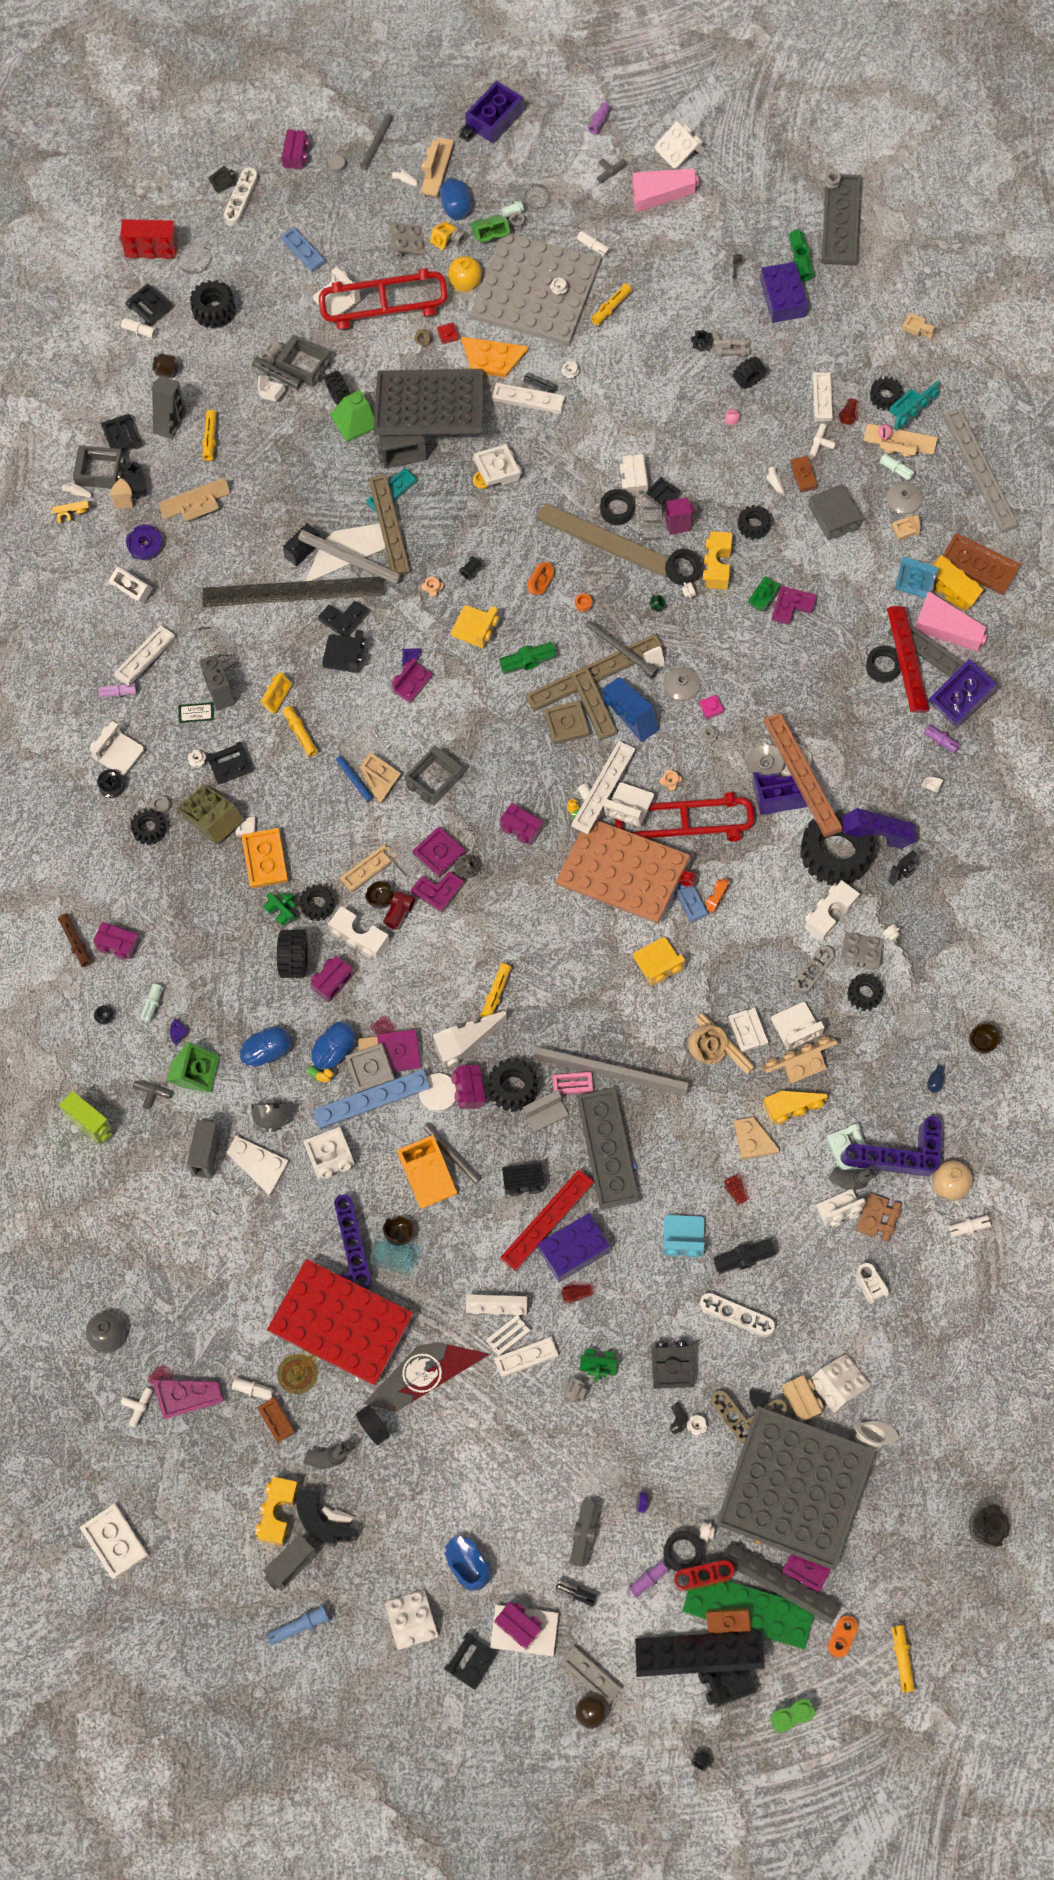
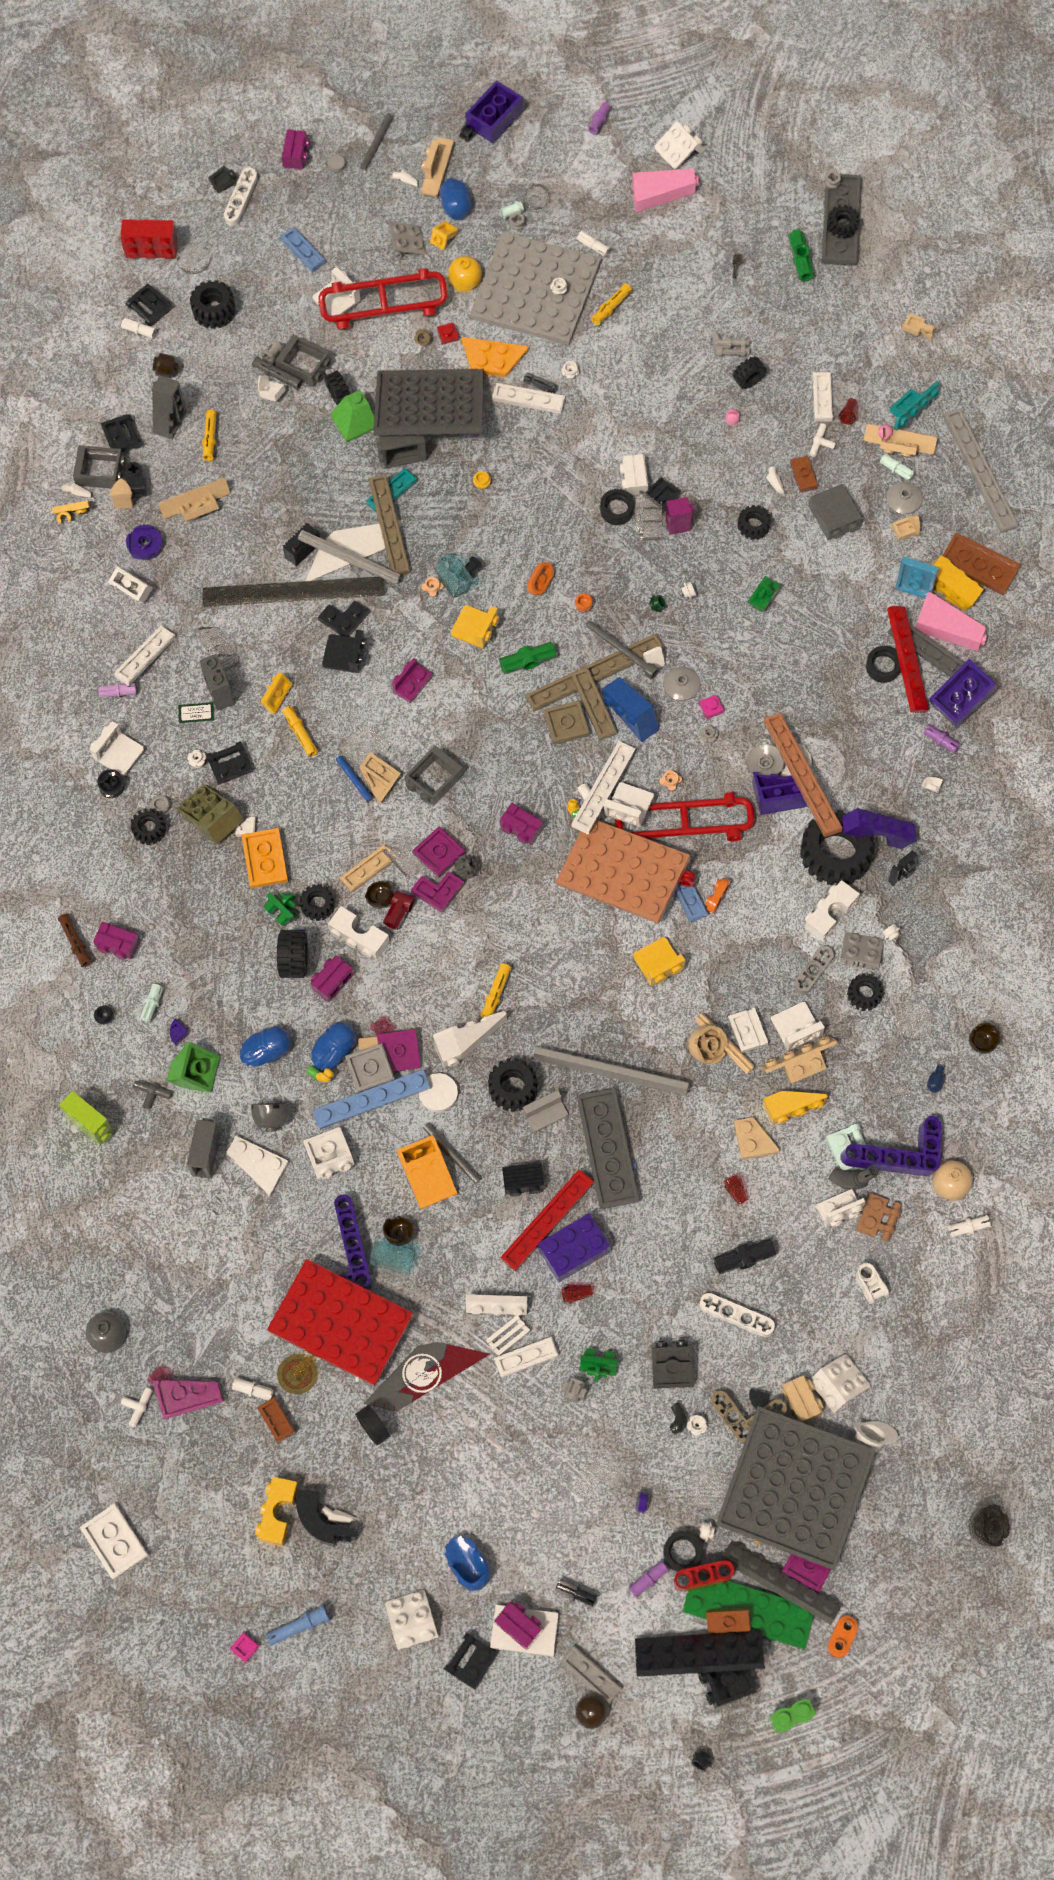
dark grey window [263,1534,317,1592] -> none
dark grey arm [304,1441,352,1470] -> none
dark purple tile [402,648,421,667] -> none
light grey bush [451,228,467,246] -> none
magenta brick [451,1065,487,1109] -> none
bright green brick [470,215,510,242] -> none
white plate [473,444,521,486] -> none
dark tan tile [536,503,674,578] -> none
bright pink tile [552,1072,593,1095] -> none
dark grey piece [569,1500,600,1567] -> none
dark grey piece [597,158,627,183] -> none
medium azure bracket [663,1215,704,1258] -> none
black tyre [665,548,702,586] -> none
black gear [691,329,713,352] -> none
yellow arch [703,531,732,590] -> none
dark purple brick [760,261,808,323] -> none
magenta plate [771,586,817,625] -> none
black tyre [870,376,903,411] -> none
yellow pin [891,1625,916,1693] -> none
none -> dark pink tile [229,1632,260,1663]
none -> clear light blue brick [434,552,474,598]
none -> black tyre [827,204,860,239]

